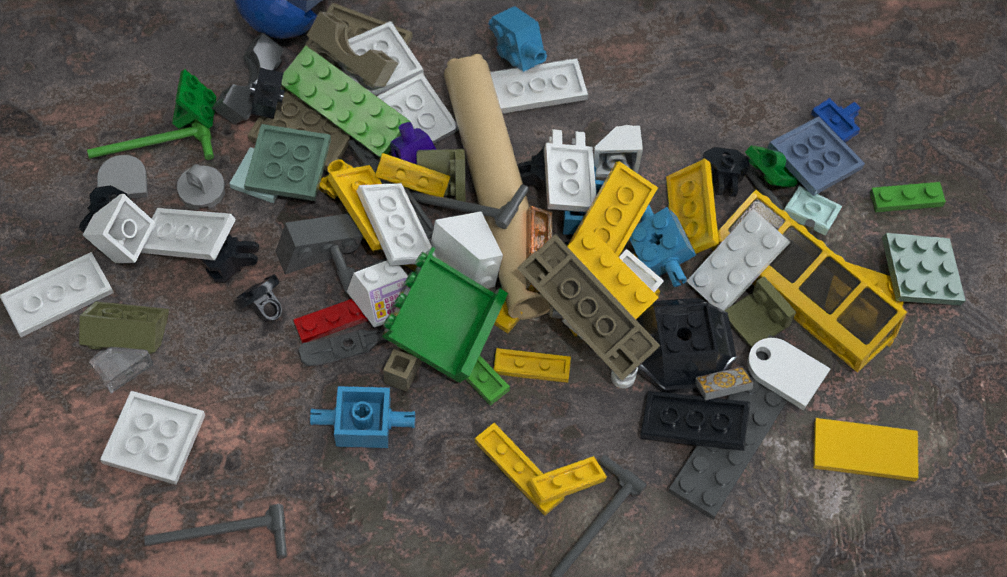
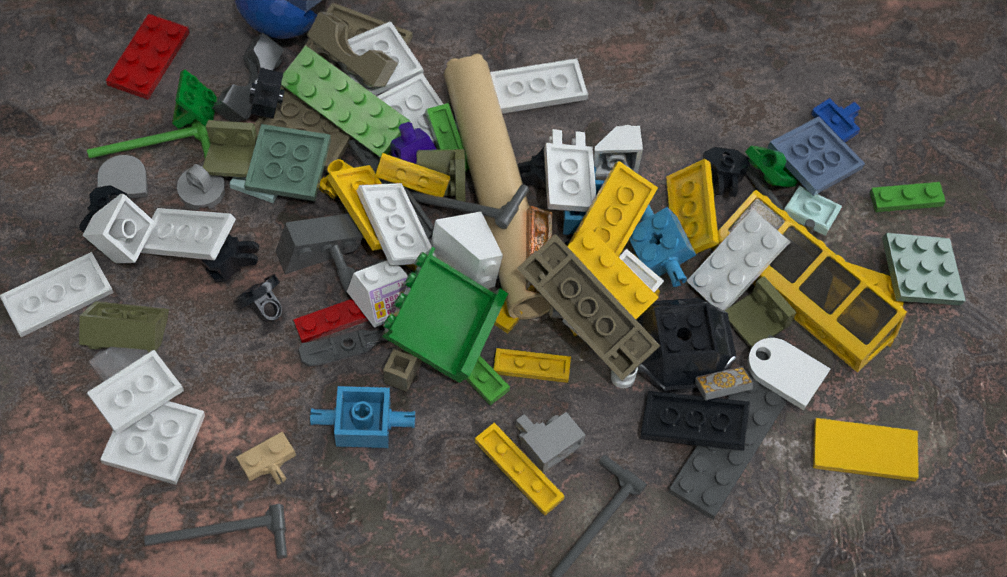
dark azure brick [488,6,547,72] -> none
yellow tile [527,456,607,505] -> none
none -> white plate [87,350,184,434]
none -> red plate [106,14,190,100]
none -> olive bracket [203,120,258,178]
none -> tan plate [236,432,296,484]
none -> bright green plate [425,103,469,172]
none -> light grey hinge [516,412,586,473]

